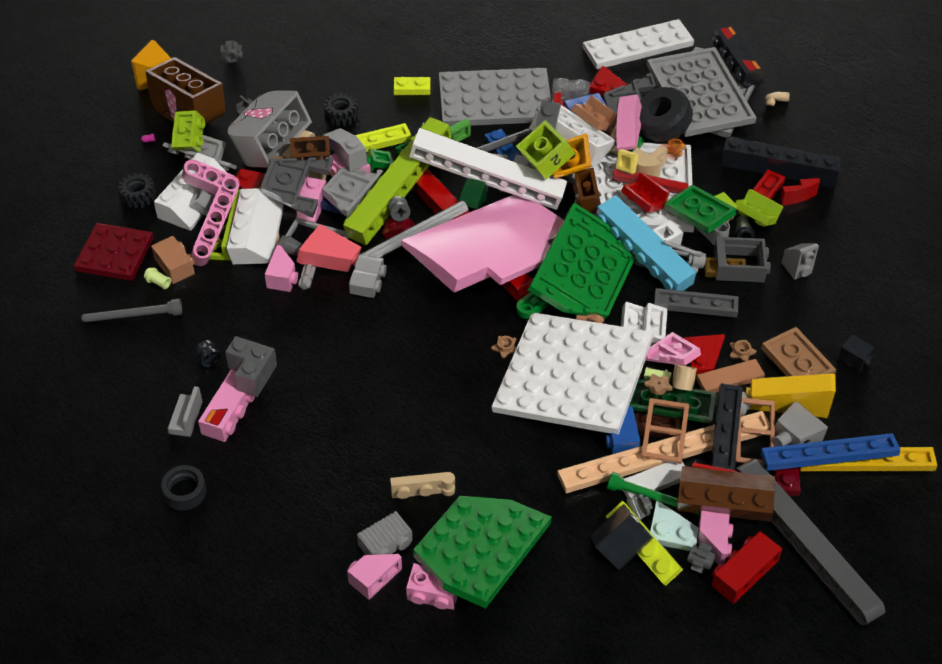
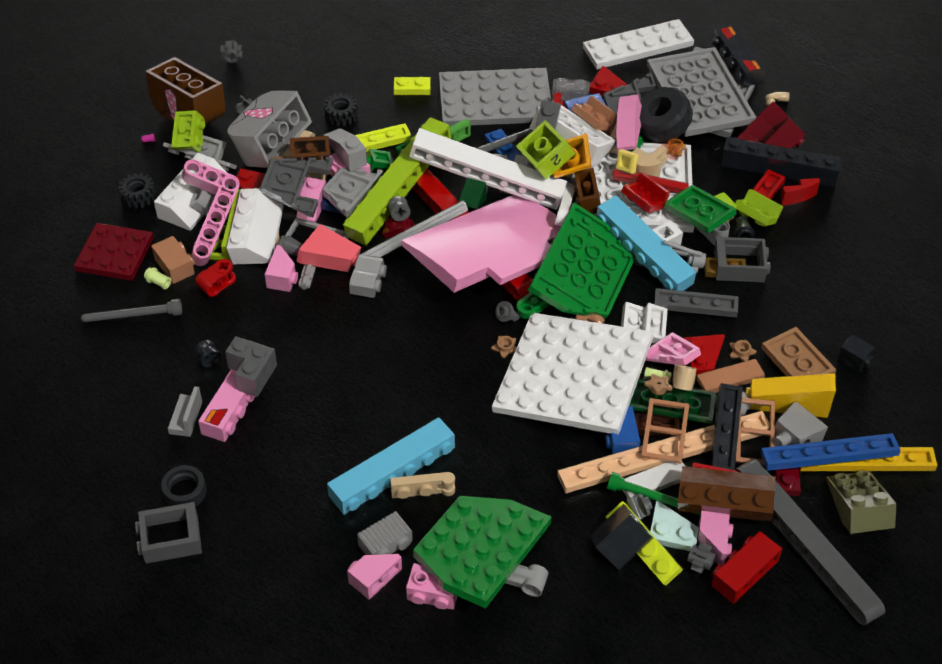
light orange slope [131,40,171,90] -> none
light grey slope [782,243,819,280] -> none
none -> dark grey window [135,502,202,563]
none -> red piece [195,259,236,297]
none -> medium azure brick [327,418,455,514]
none -> dark grey plate [496,301,520,322]
none -> light grey piece [506,564,549,597]
none -> white beam [554,182,574,226]
none -> dark red brick [737,101,806,149]
none -> olive slope [826,470,896,534]

